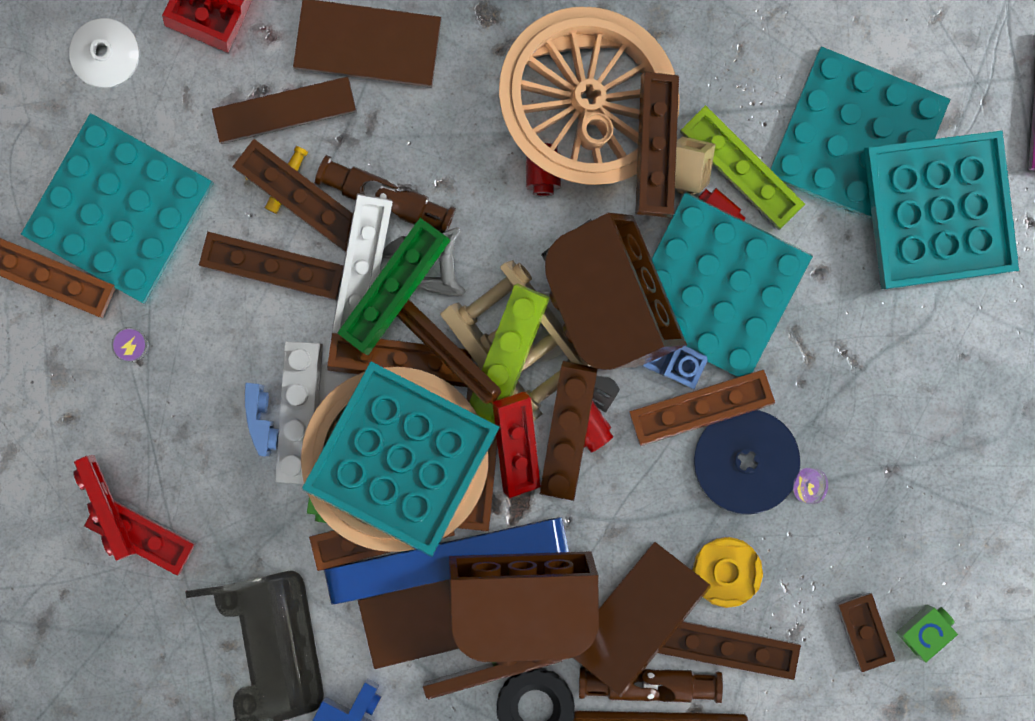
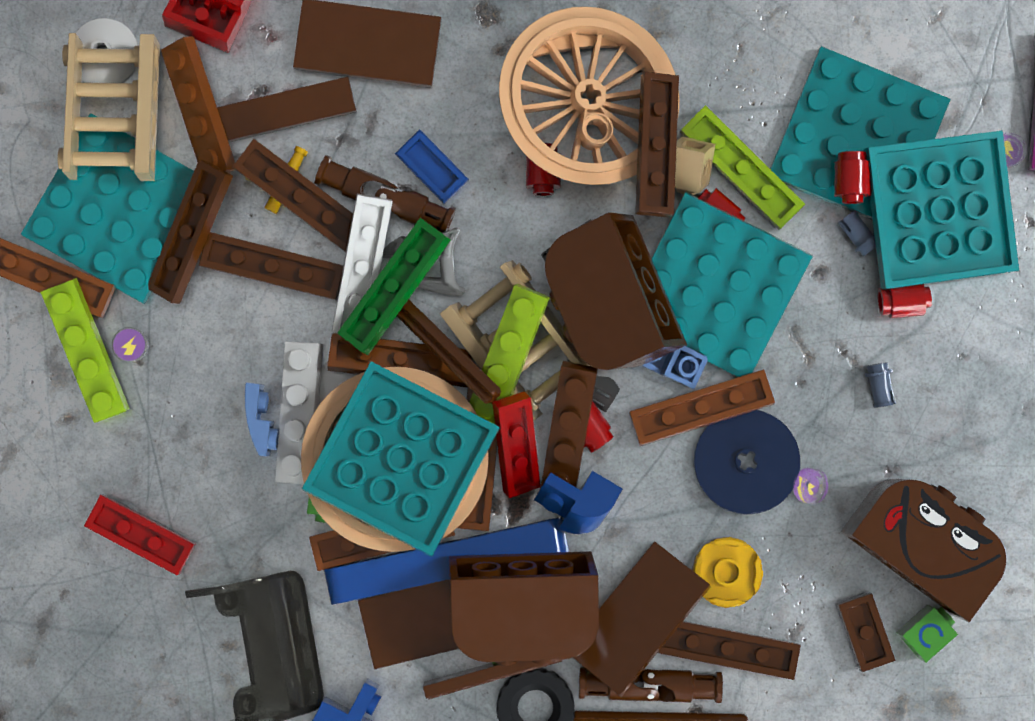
red plate [73,455,136,561] -> none
none -> lime plate [41,278,130,423]
none -> tan fence [58,33,160,181]
none -> reddish brown plate [148,160,233,304]
none -> dark orange plate [161,36,235,173]
none -> blue tile [395,129,469,204]
none -> blue brick [534,471,623,534]
none -> red brick [834,151,871,204]
none -> sand blue pin [837,210,876,256]
none -> reddish brown brick [841,478,1006,622]
none -> sand blue pin [865,362,896,408]
none -> red brick [877,284,932,318]
none -> clear tile [1003,132,1027,168]

